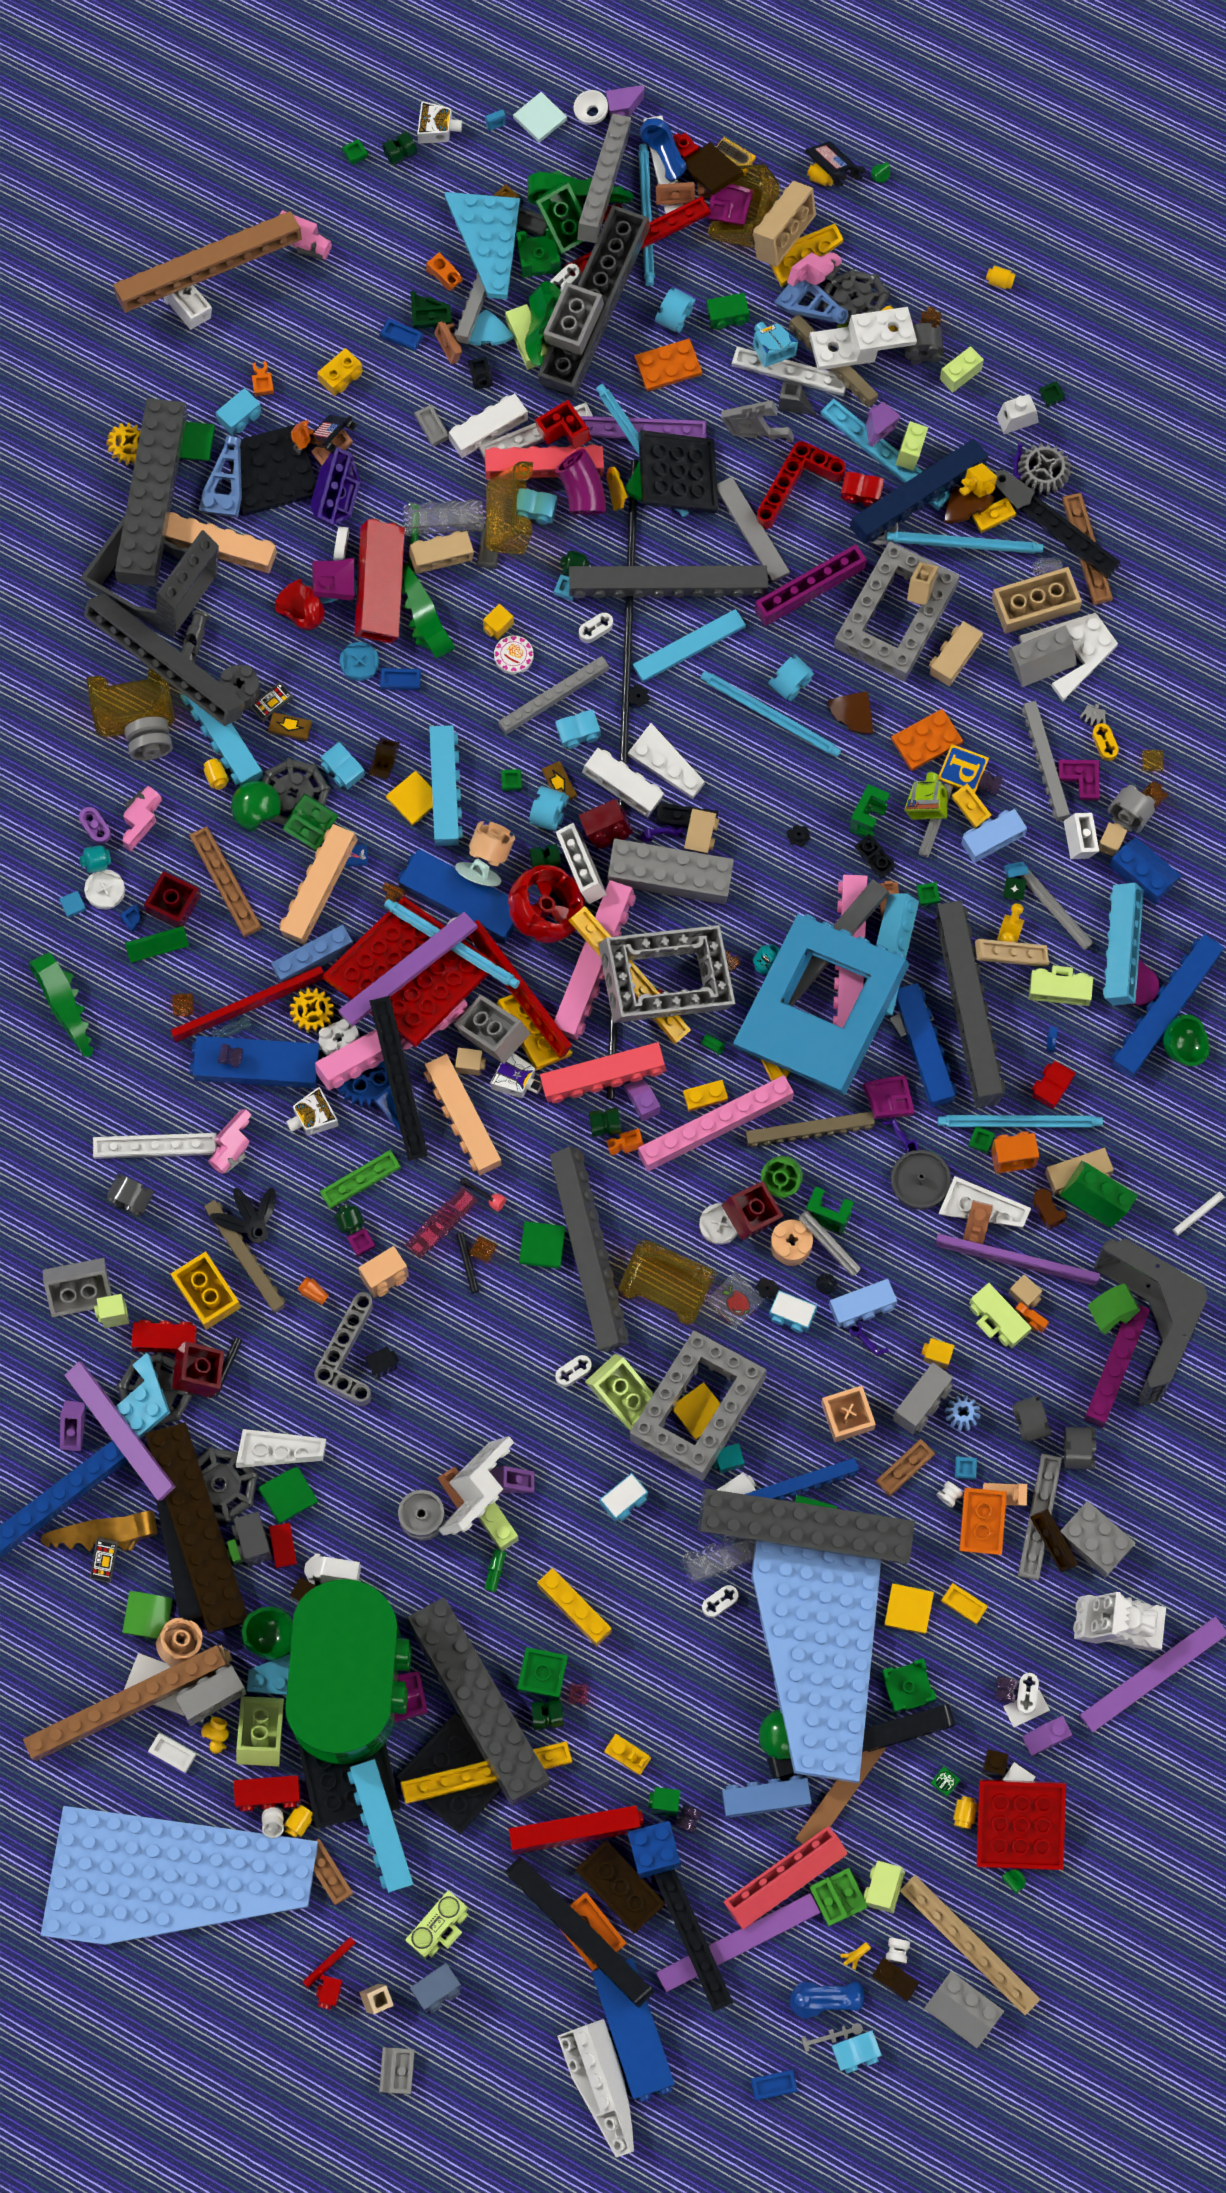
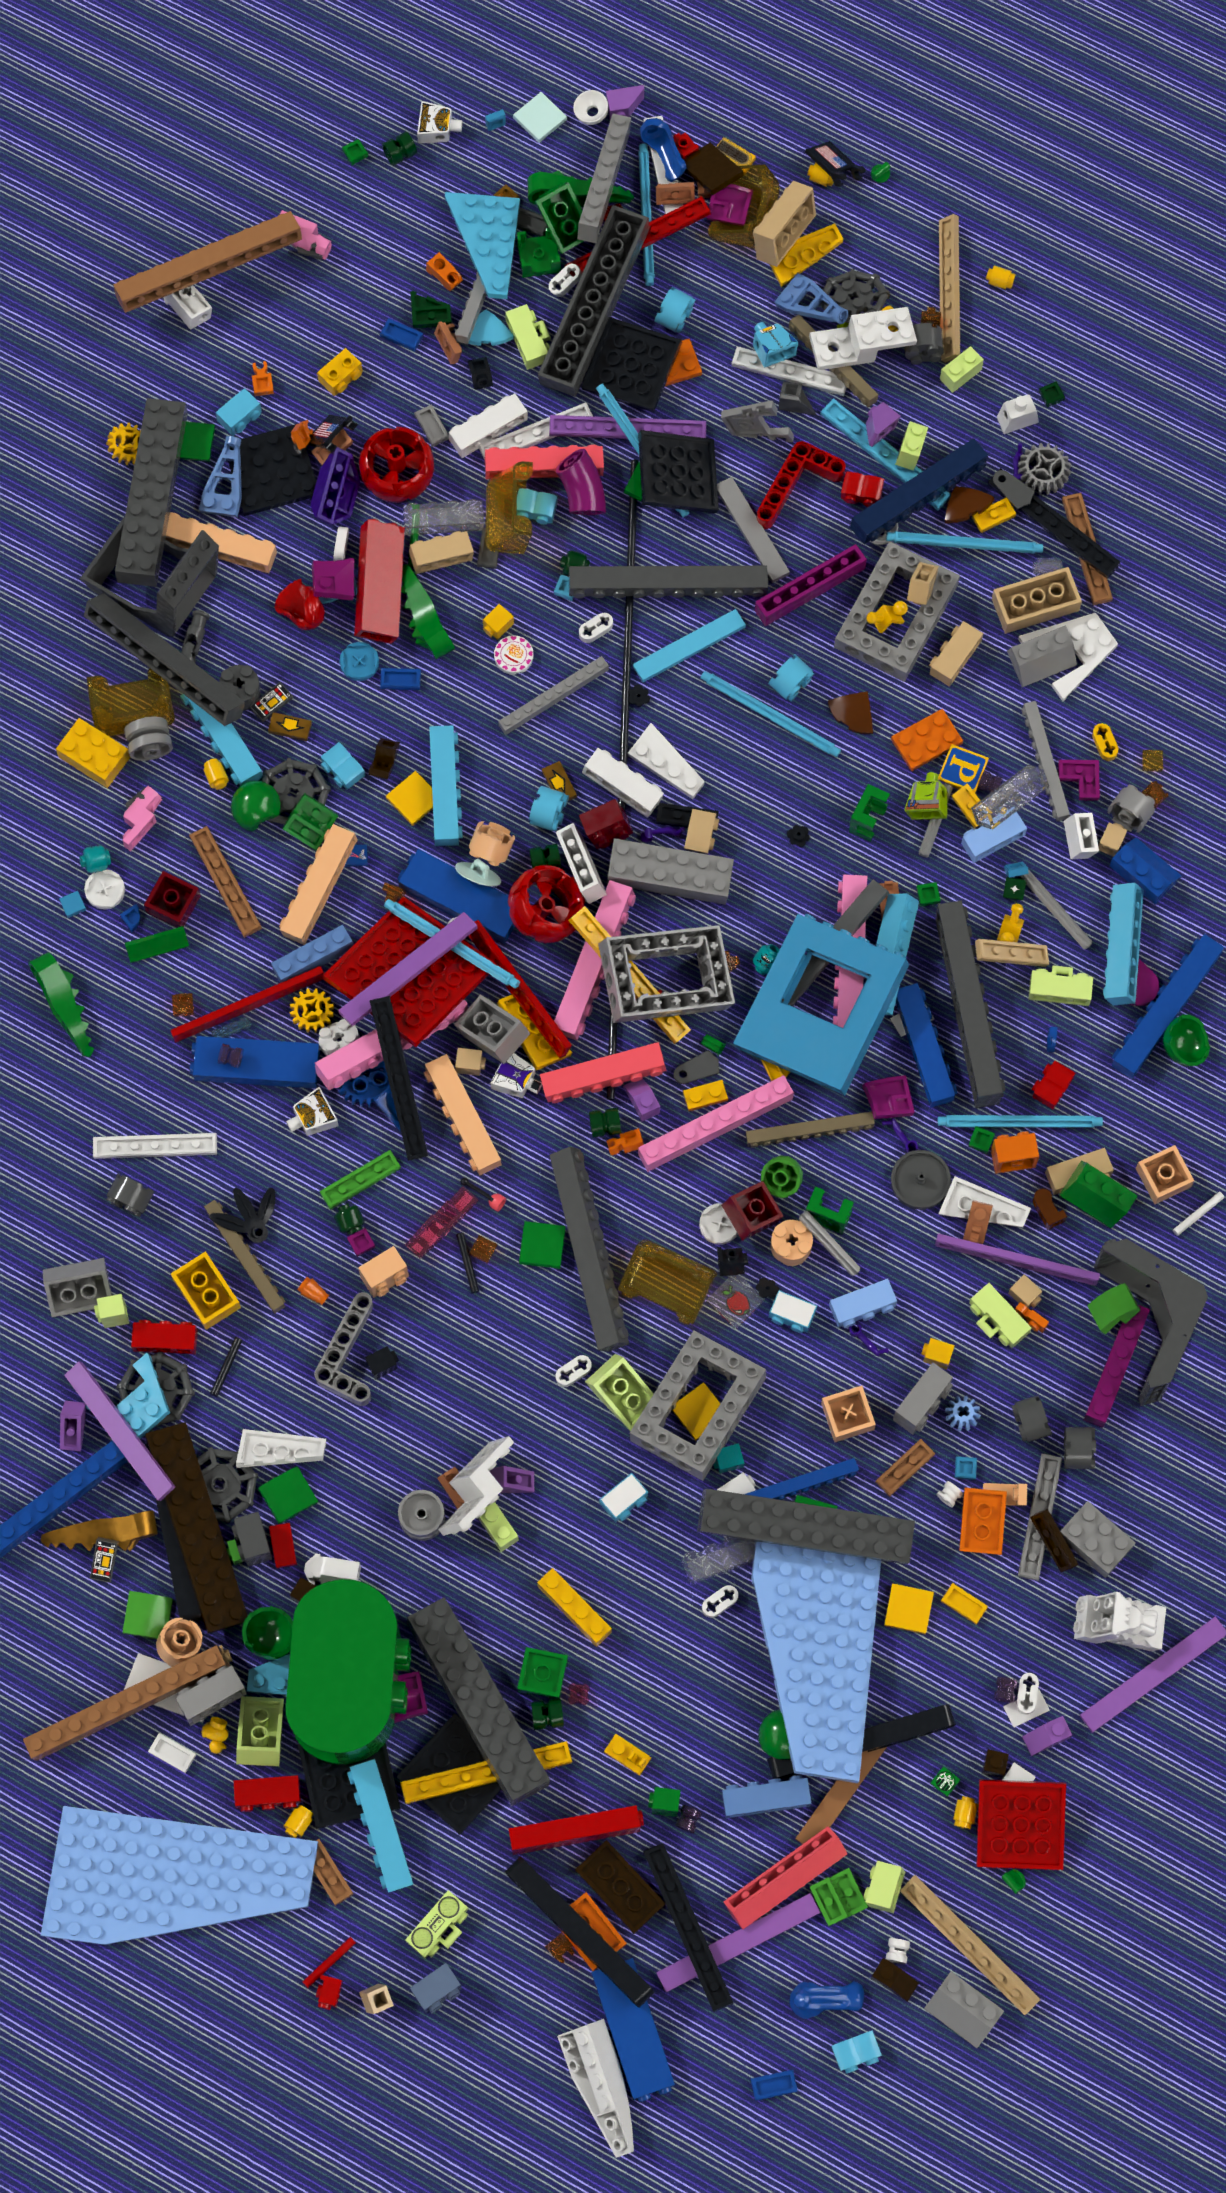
medium lavender plate [79,807,111,844] -> none
dark red brick [172,1341,224,1398] -> none
bright pink plate [208,1109,252,1174] -> none
white wheel [262,1807,284,1838] -> none
light grey plate [379,2047,415,2095] -> none
green axle [484,1549,507,1592] -> none
green tile [501,769,522,791] -> none
green animal [525,281,561,367] -> none
red brick [535,400,591,449] -> none
light grey brick [543,282,604,356] -> none
medium azure brick [555,710,601,749] -> none
yellow piece [607,467,628,511] -> none
blue brick [628,1821,681,1878] -> none
green brick [706,293,749,329] -> none
bright pink plate [787,252,842,286] -> none
light grey piece [801,2023,863,2052] -> none
black plate [816,1274,837,1294] -> none
yellow bar [840,1942,871,1969] -> none
black slope [854,834,896,880] -> none
green panel [881,1658,936,1715] -> none
yellow brick [959,463,997,498] -> none
light grey piece [1080,704,1106,726] -> none
none -> yellow brick [56,718,131,788]
none -> red wheel [359,426,434,503]
none -> clear orange tile [545,1933,574,1963]
none -> black plate [581,317,682,412]
none -> dark grey piece [673,1050,719,1084]
none -> black brick [717,1247,748,1276]
none -> yellow piece [866,601,908,633]
none -> tan plate [939,214,960,363]
none -> clear brick [971,765,1049,830]
none -> light nougat brick [1136,1145,1194,1204]

